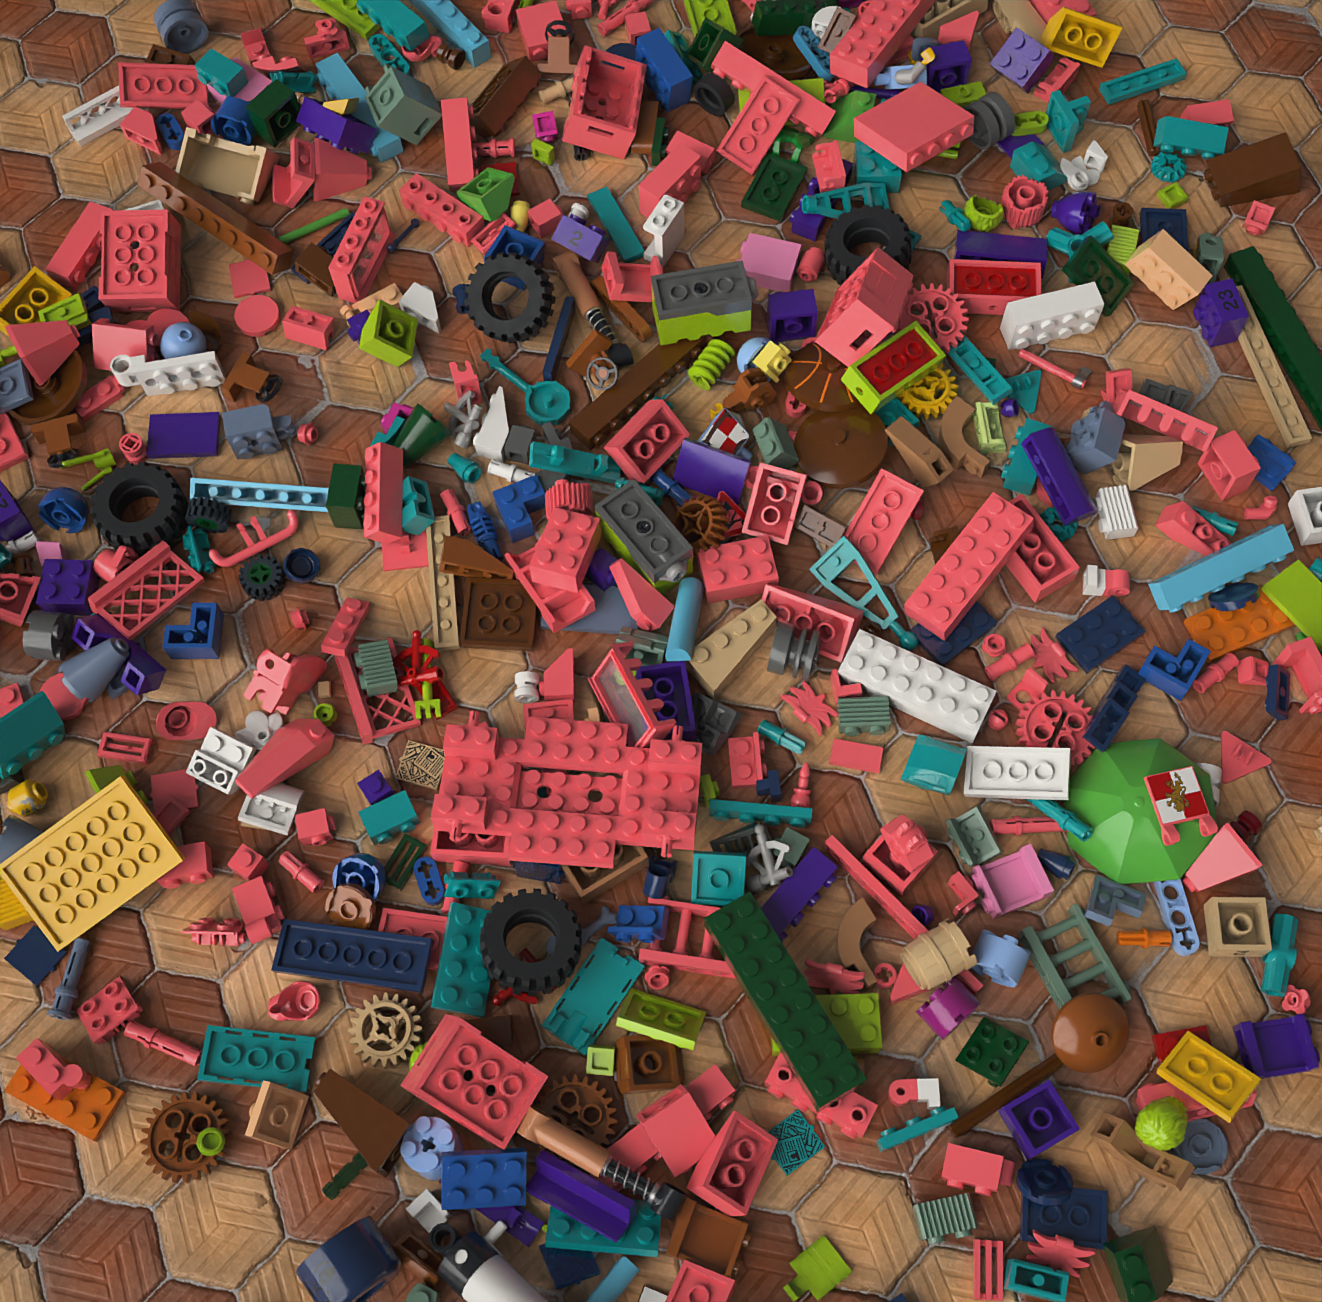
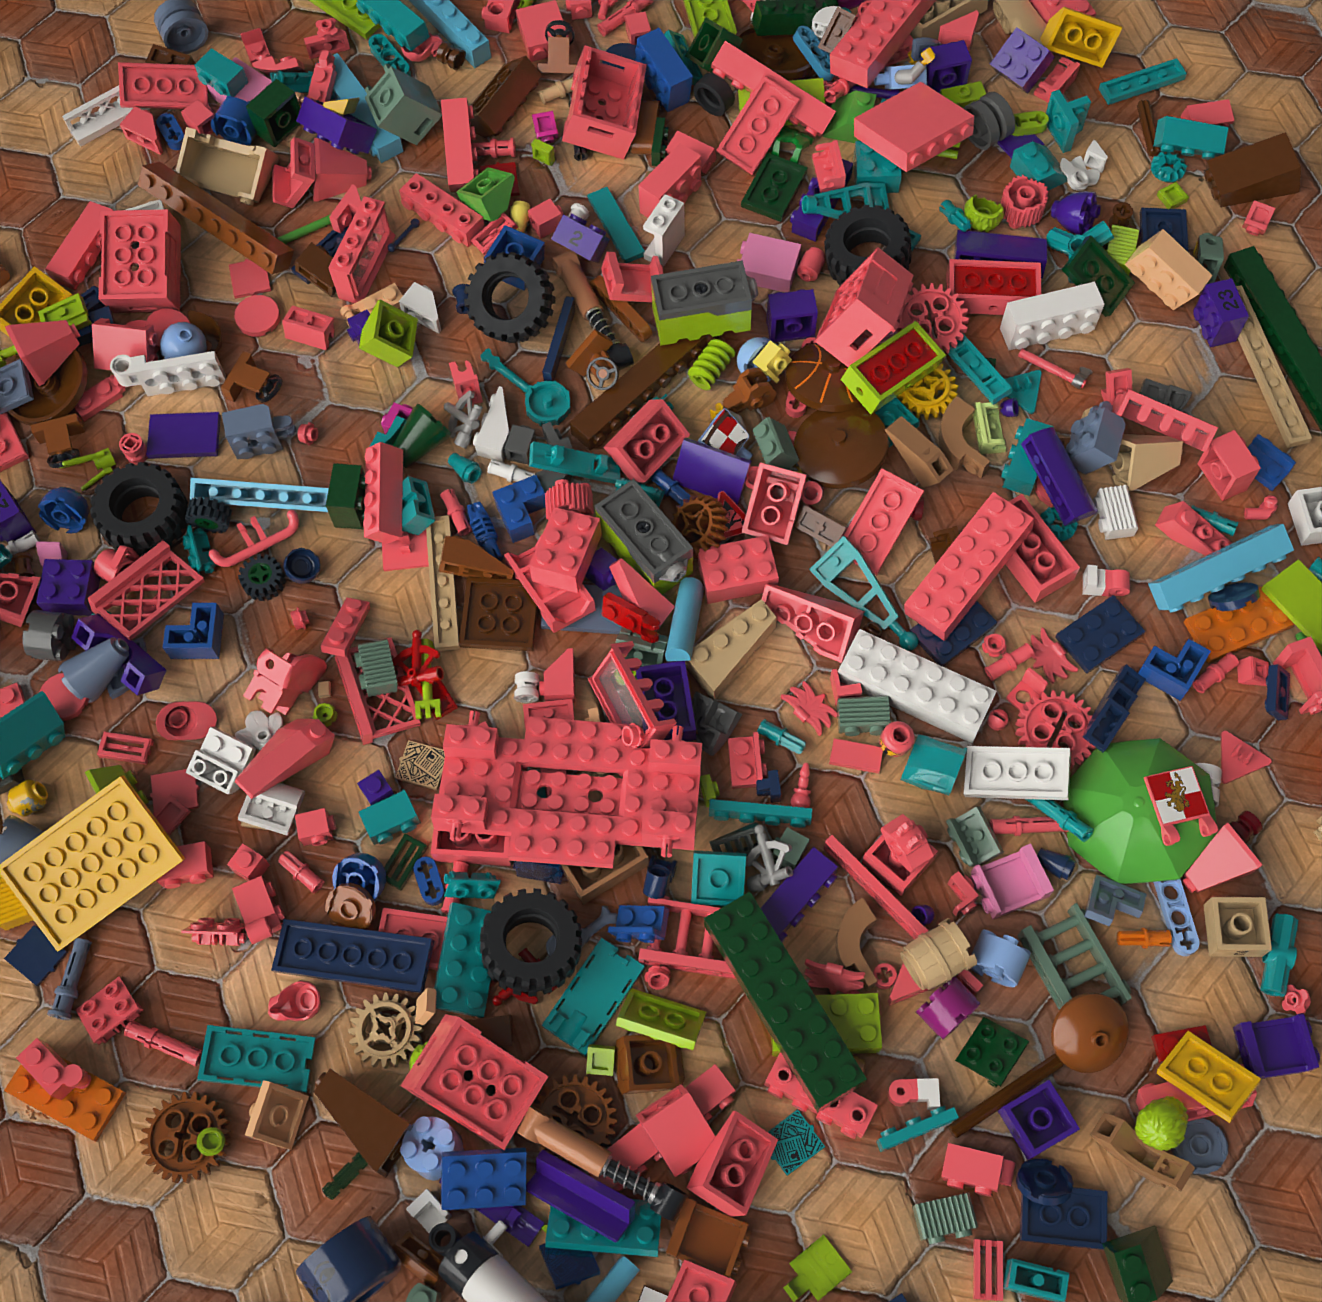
dark grey wheel [767,621,821,681] -> none
coral piece [1026,1230,1096,1278] -> none
none -> coral hinge [307,51,337,102]
none -> coral slope [329,184,361,233]
none -> light nougat tile [415,987,437,1025]
none -> red hinge [602,592,661,643]
none -> coral plate [622,723,644,748]
none -> coral head [879,721,915,757]

